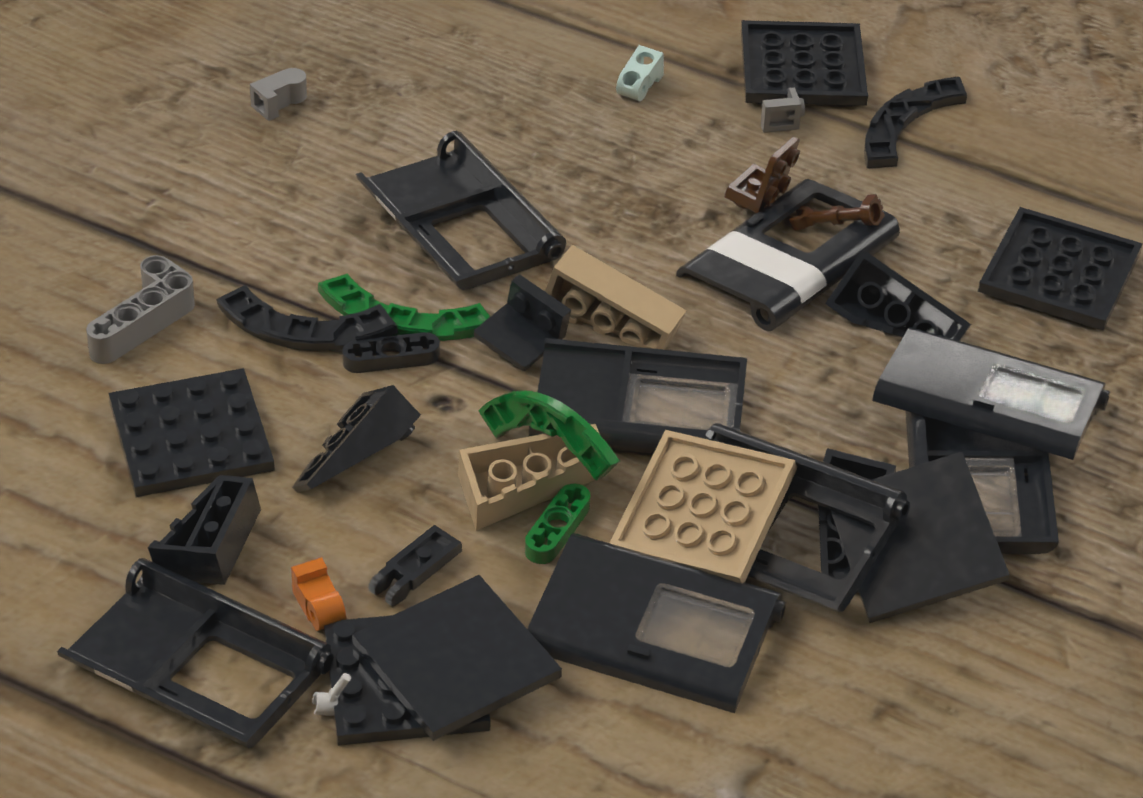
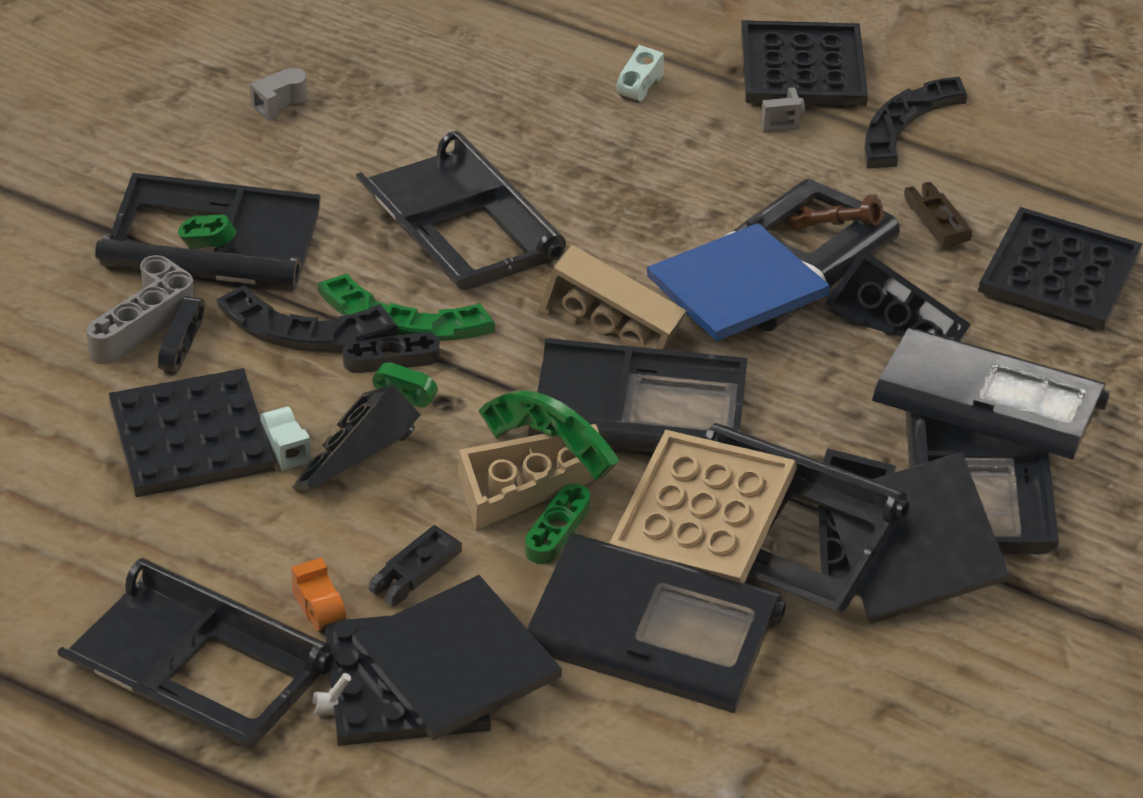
black wedge [148,475,261,585] -> none
black bracket [474,274,571,371] -> none
reddish brown bracket [724,136,800,213] -> none
none -> black piece [95,173,321,290]
none -> black beam [158,296,205,373]
none -> green beam [178,215,236,248]
none -> light aqua leg [260,406,311,471]
none -> green beam [372,363,438,407]
none -> blue tile [647,223,830,341]
none -> dark brown hinge [904,182,972,248]

